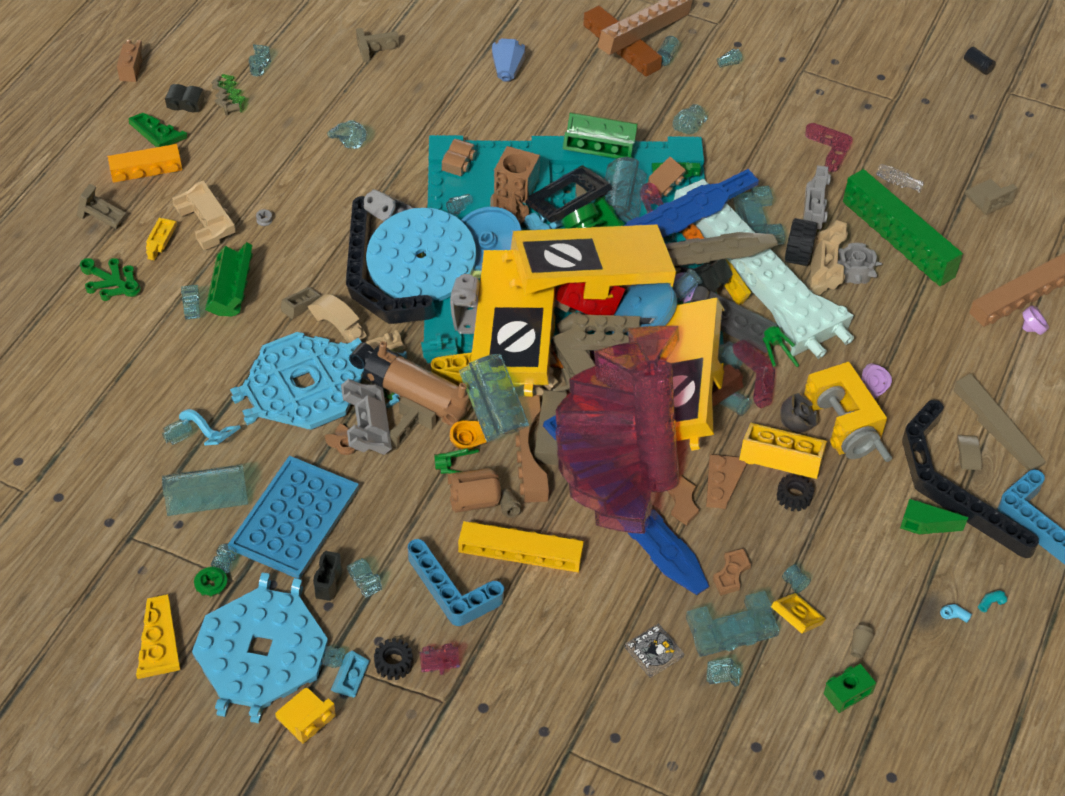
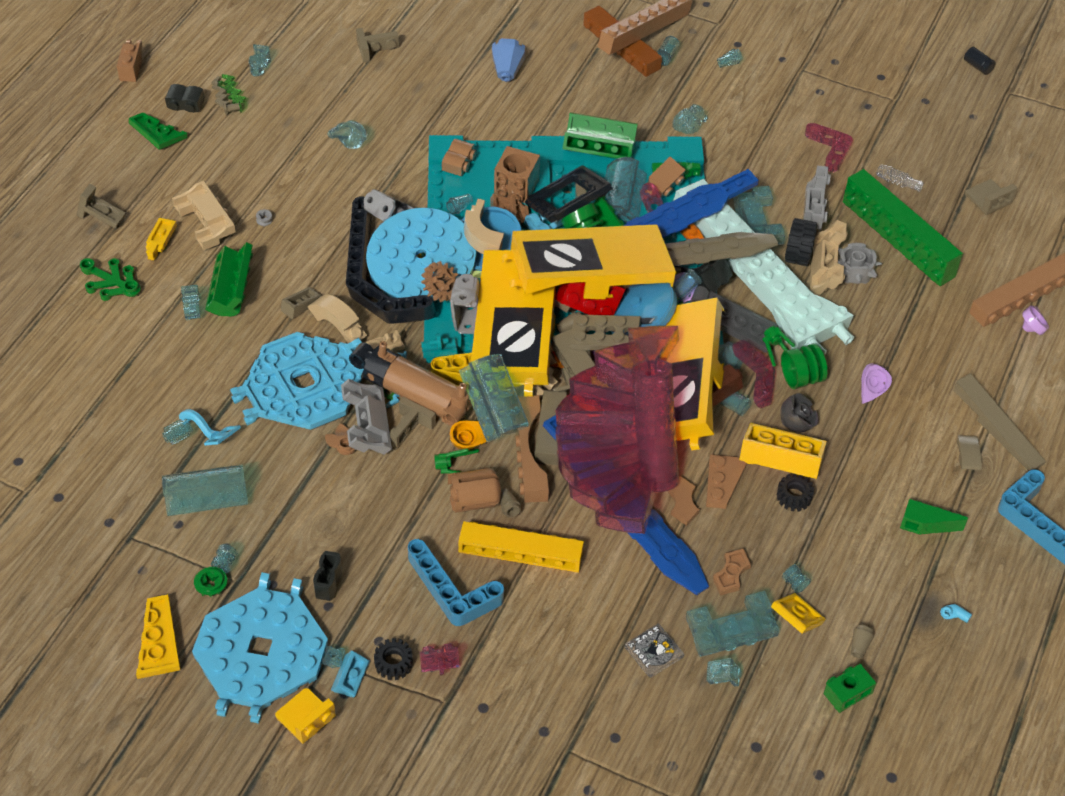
light orange brick [107,144,182,183] -> none
dark azure plate [228,456,359,579] -> none
clear light blue leg [347,558,382,598] -> none
yellow hinge [724,259,751,305] -> none
yellow piece [804,362,892,462] -> none
black beam [902,400,1039,558] -> none
teal arm [978,590,1008,612] -> none
none -> medium nougat gear [421,261,458,302]
none -> tan arch [464,199,504,254]
none -> green wheel [781,343,828,389]

